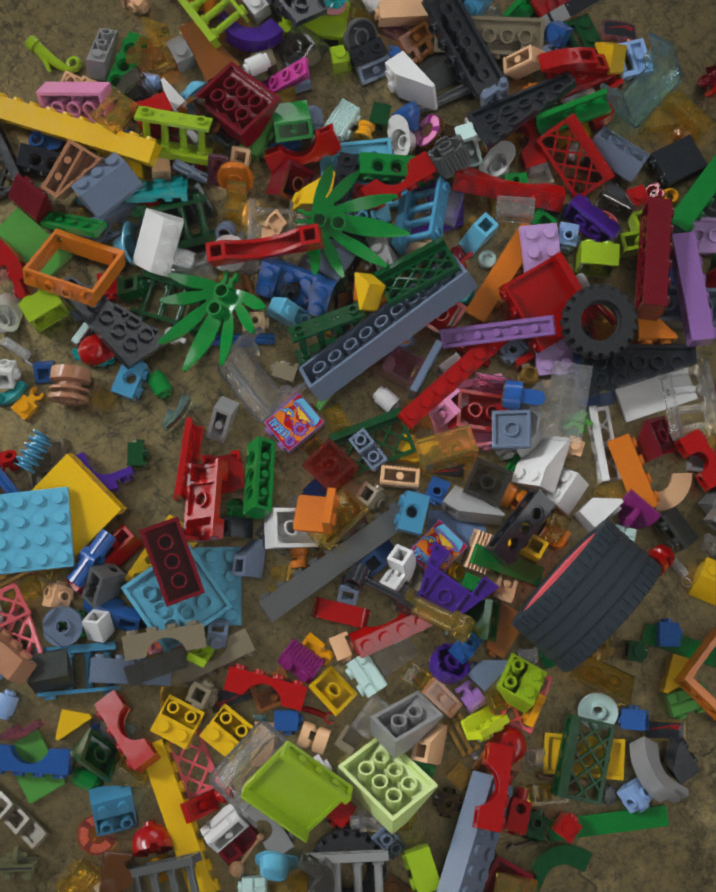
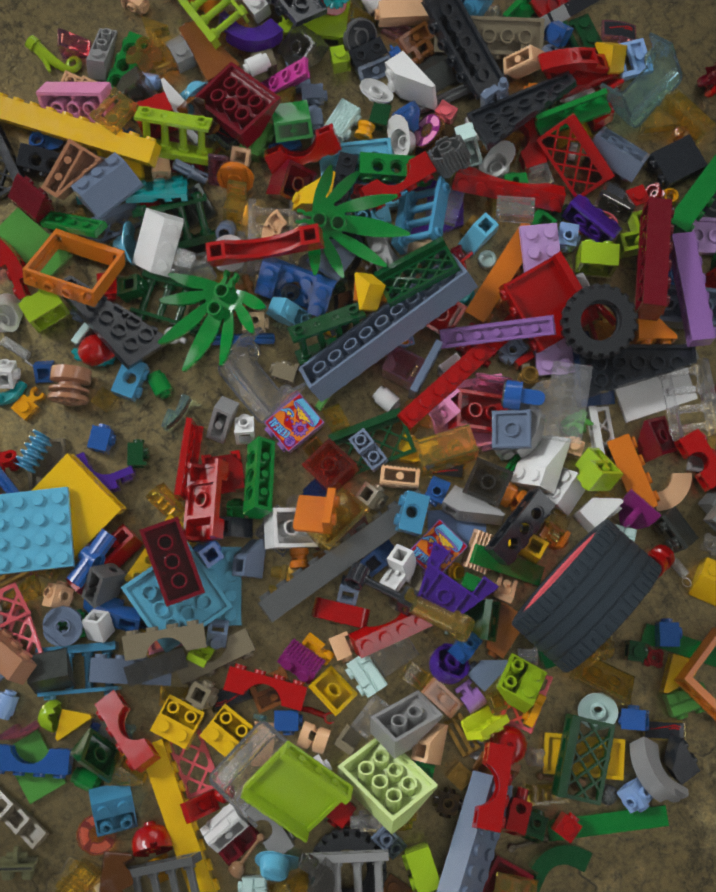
none -> lime hair [38,699,62,733]
none -> clear pink slope [57,28,91,59]
none -> blue brick [87,424,116,455]
none -> clear yellow slope [145,482,185,520]
none -> blue brick [192,540,224,568]
none -> white brick [234,414,255,445]
none -> sand blue brick [301,83,328,107]
none -> white dish [359,78,394,104]
none -> coral brick [434,99,458,125]
none -> lime brick [575,447,623,491]
none -> red plate [643,647,664,668]

